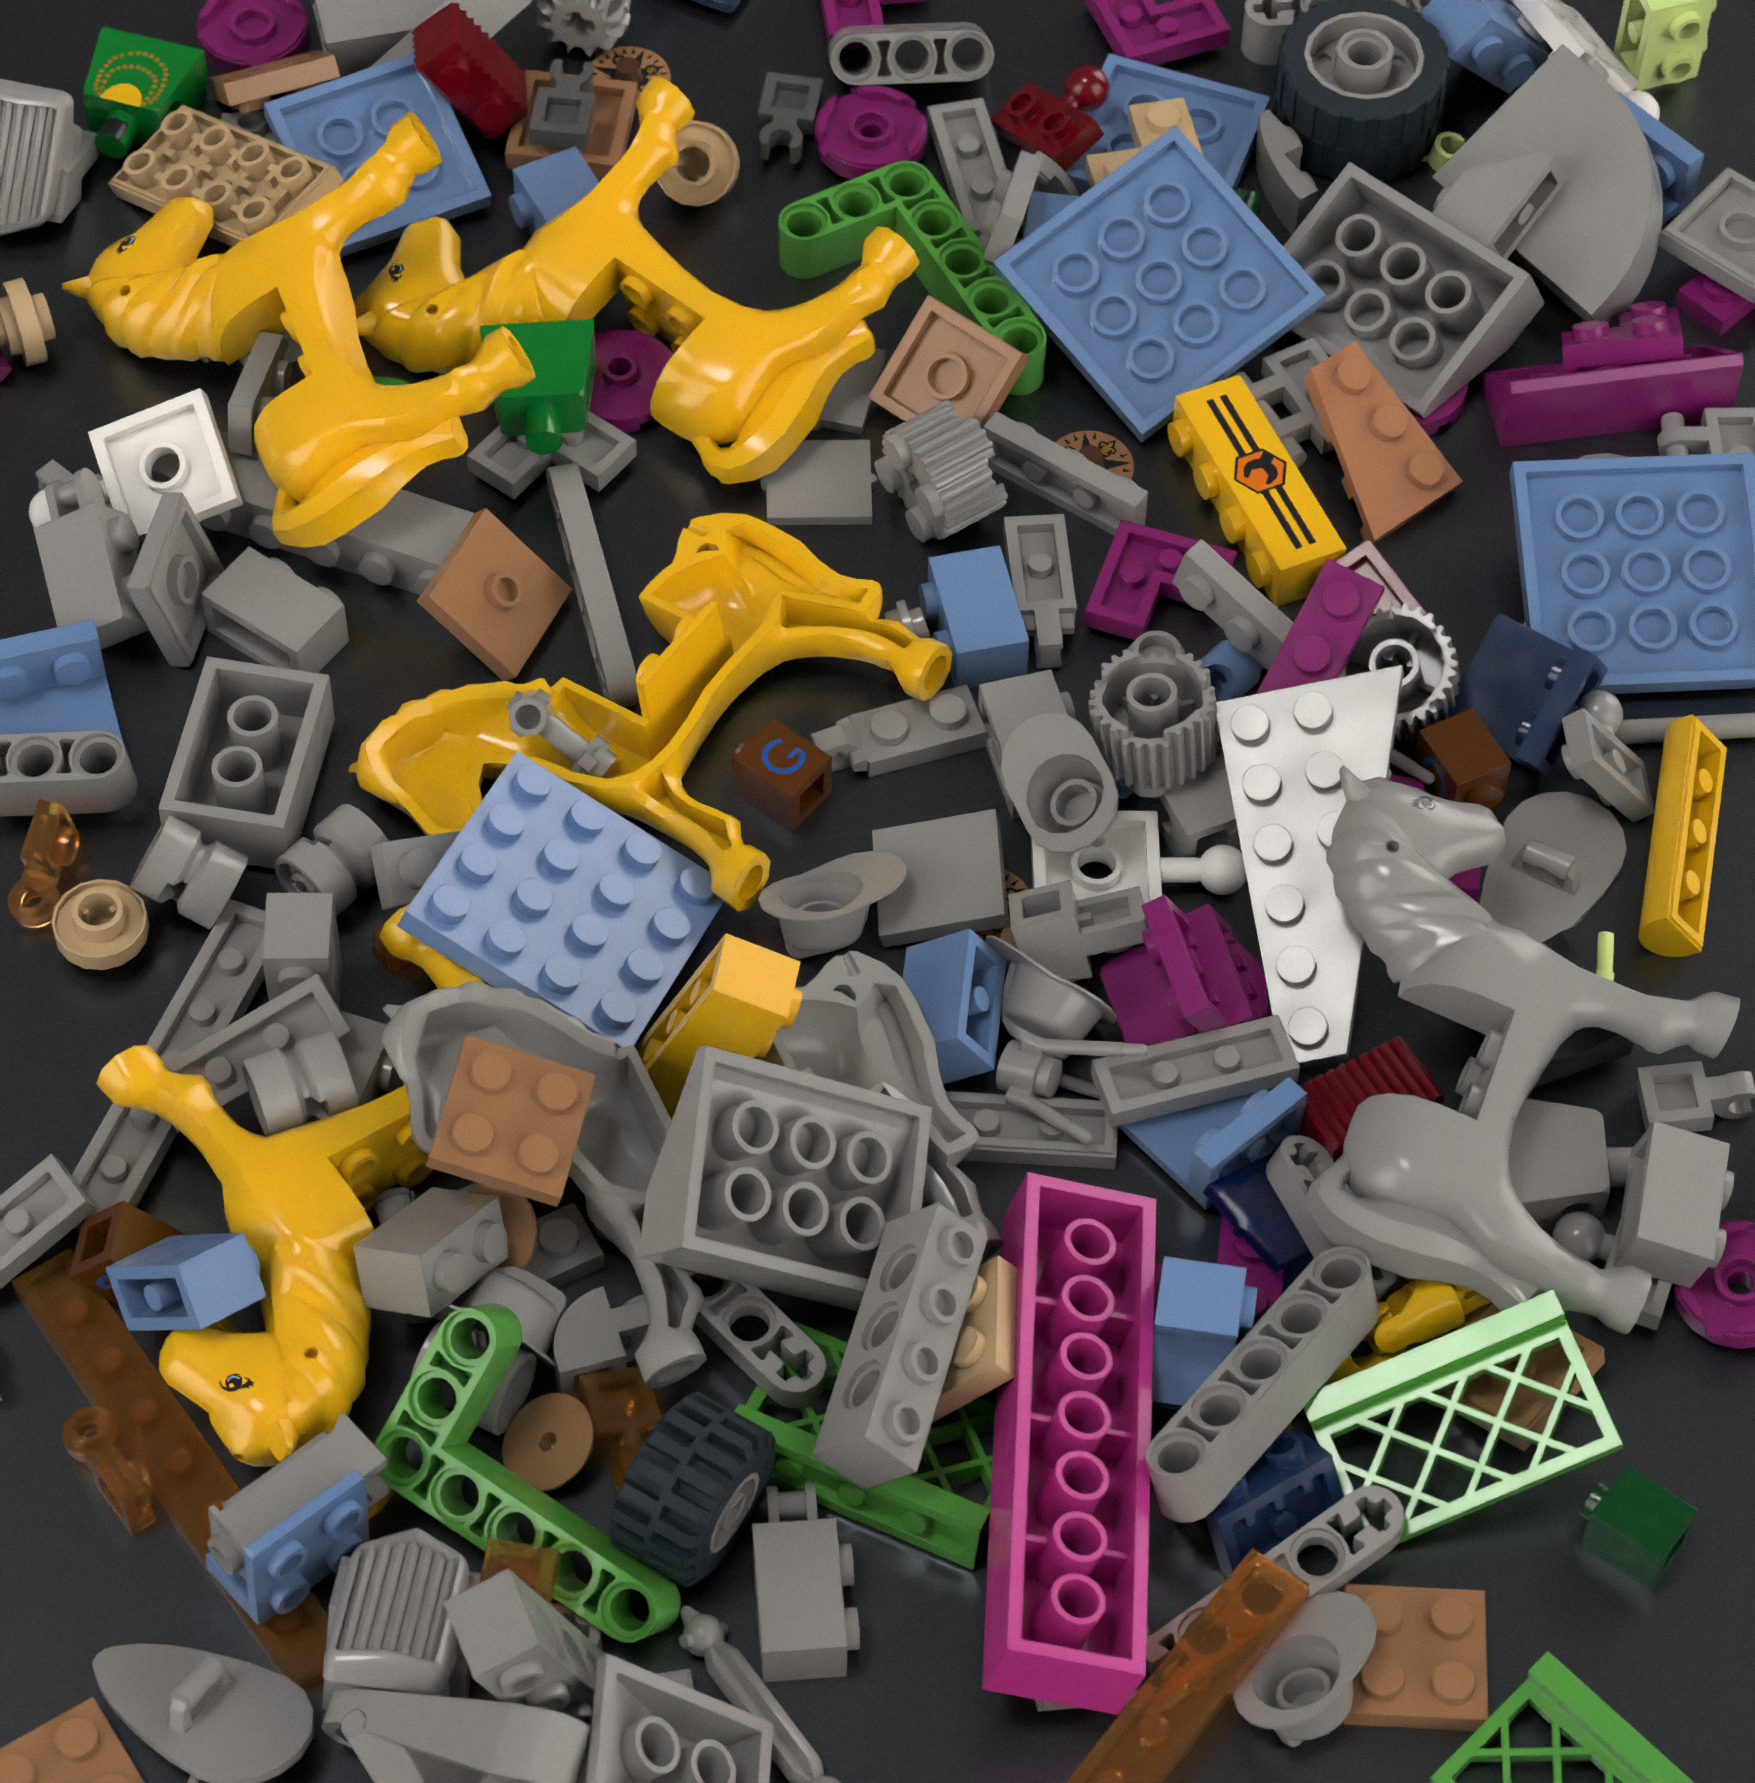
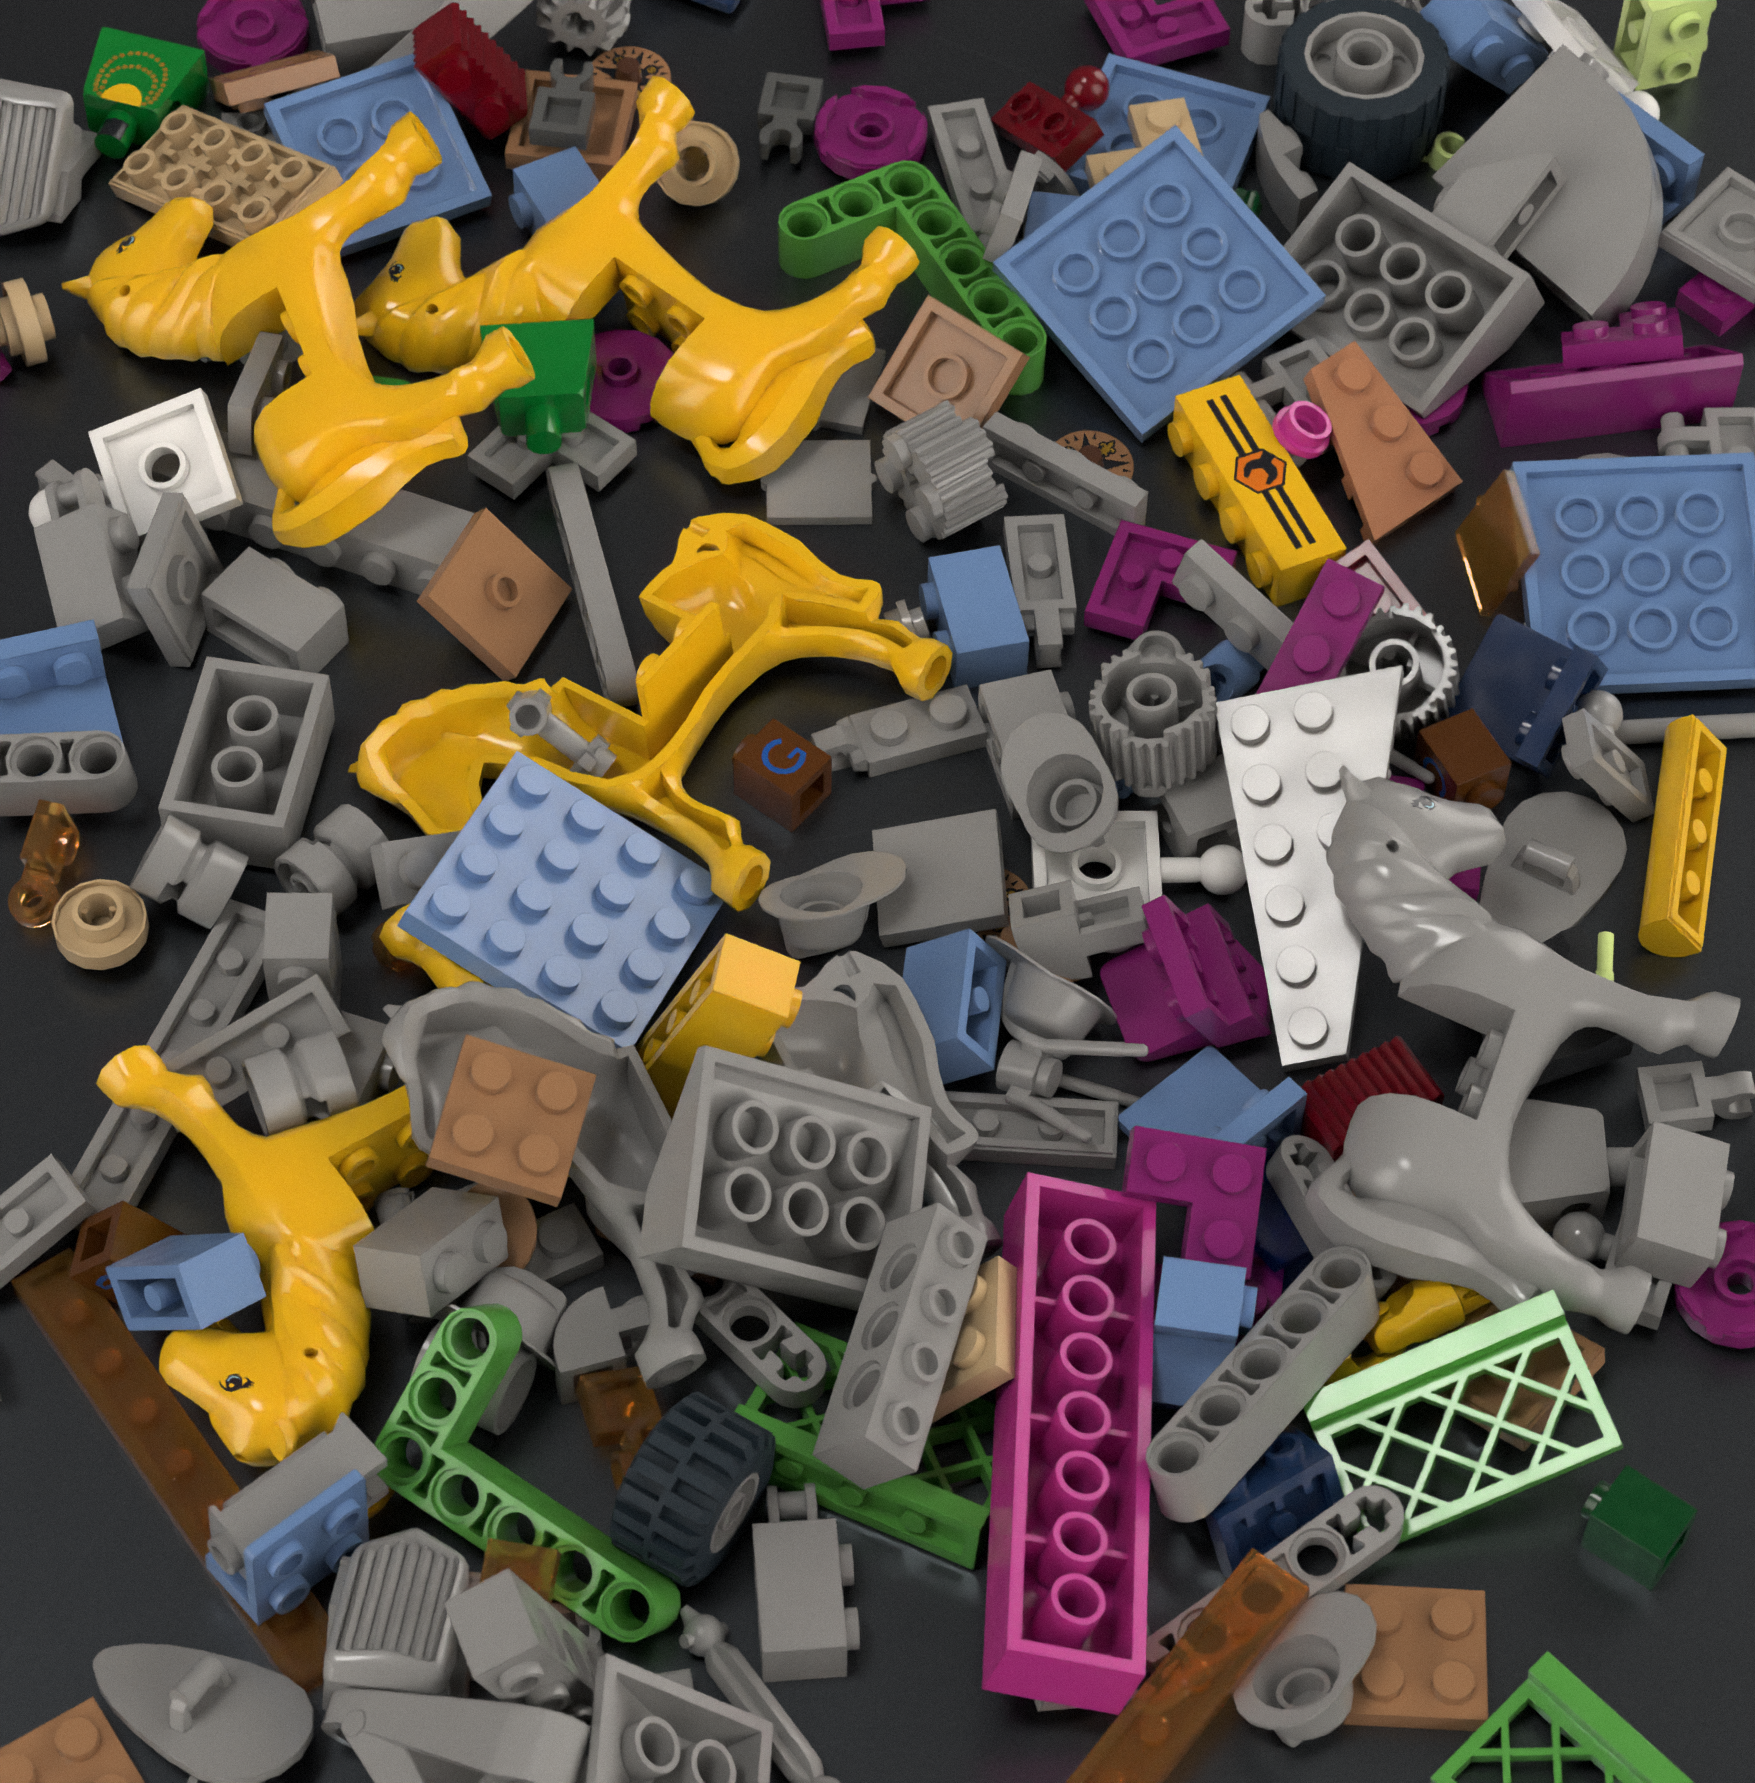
clear orange plate [62,1406,157,1536] -> none
medium nougat piece [502,1393,595,1492] -> none
light grey beam [827,22,994,85] -> none
light grey plate [1090,1014,1300,1128] -> none
none -> magenta plate [1121,1125,1267,1283]
none -> dark pink plate [1272,401,1332,458]
none -> clear orange piece [1455,470,1541,616]

